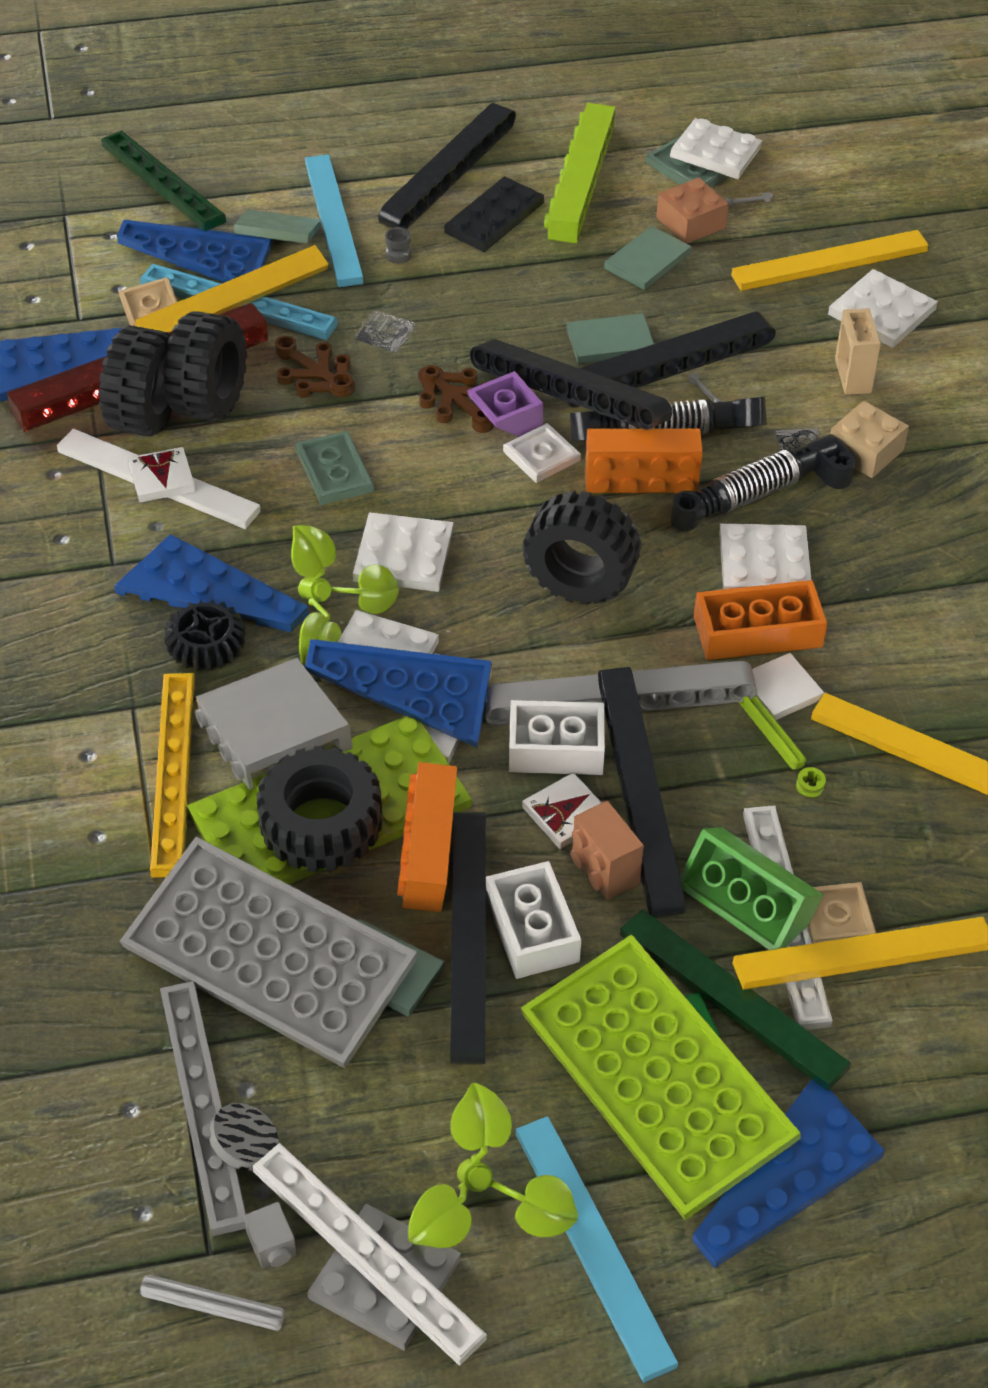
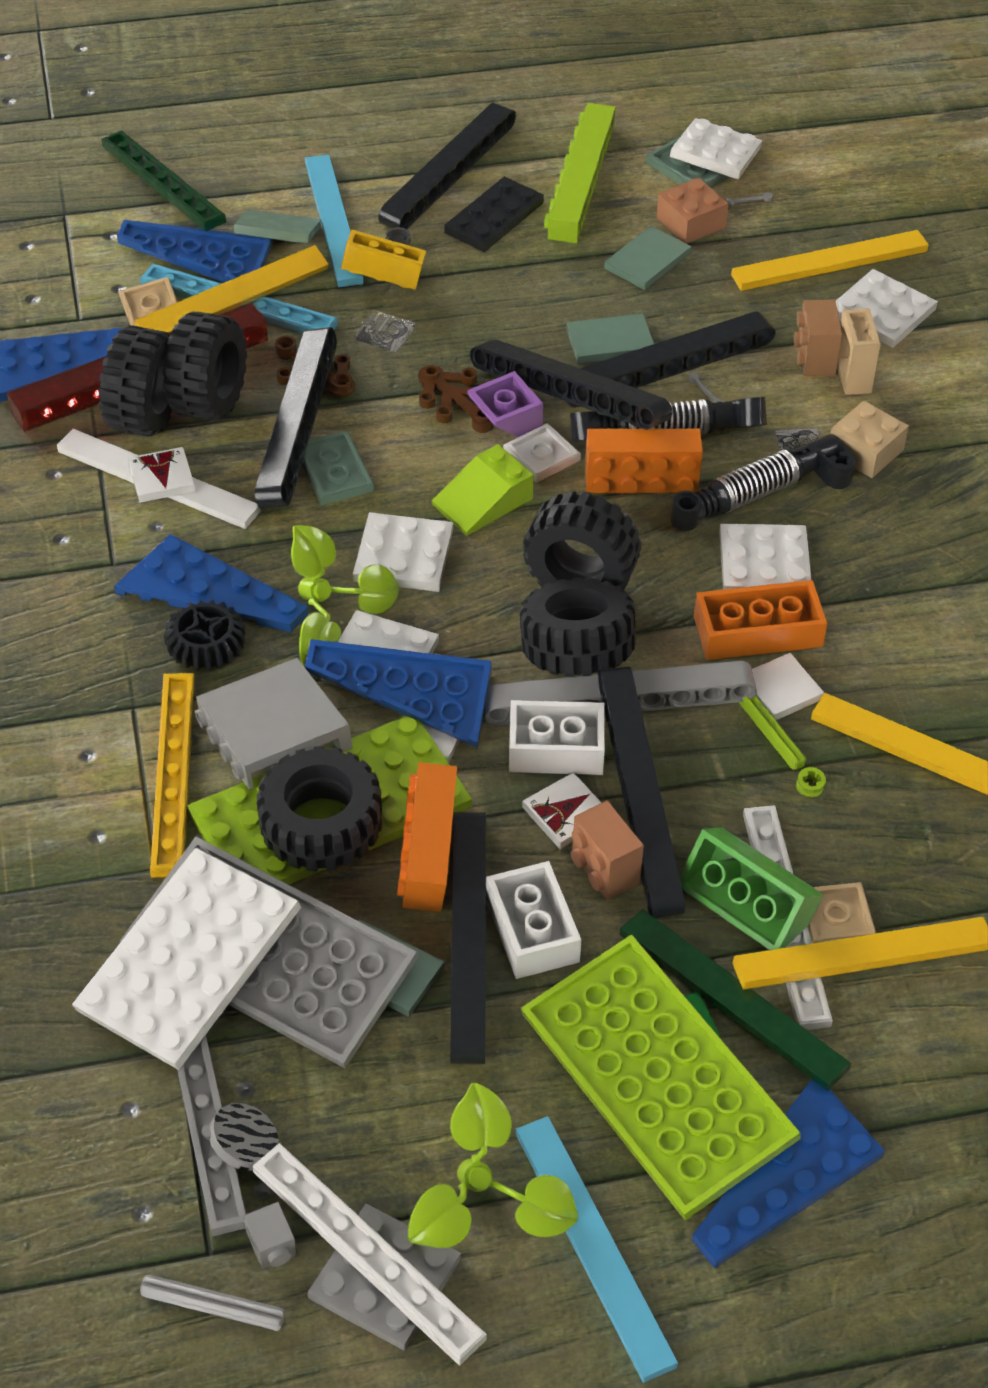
none -> white plate [72,848,301,1070]
none -> beam [255,327,337,509]
none -> yellow brick [341,229,426,290]
none -> lime slope [432,444,534,536]
none -> black tyre [520,577,636,677]
none -> medium nougat brick [794,300,842,376]

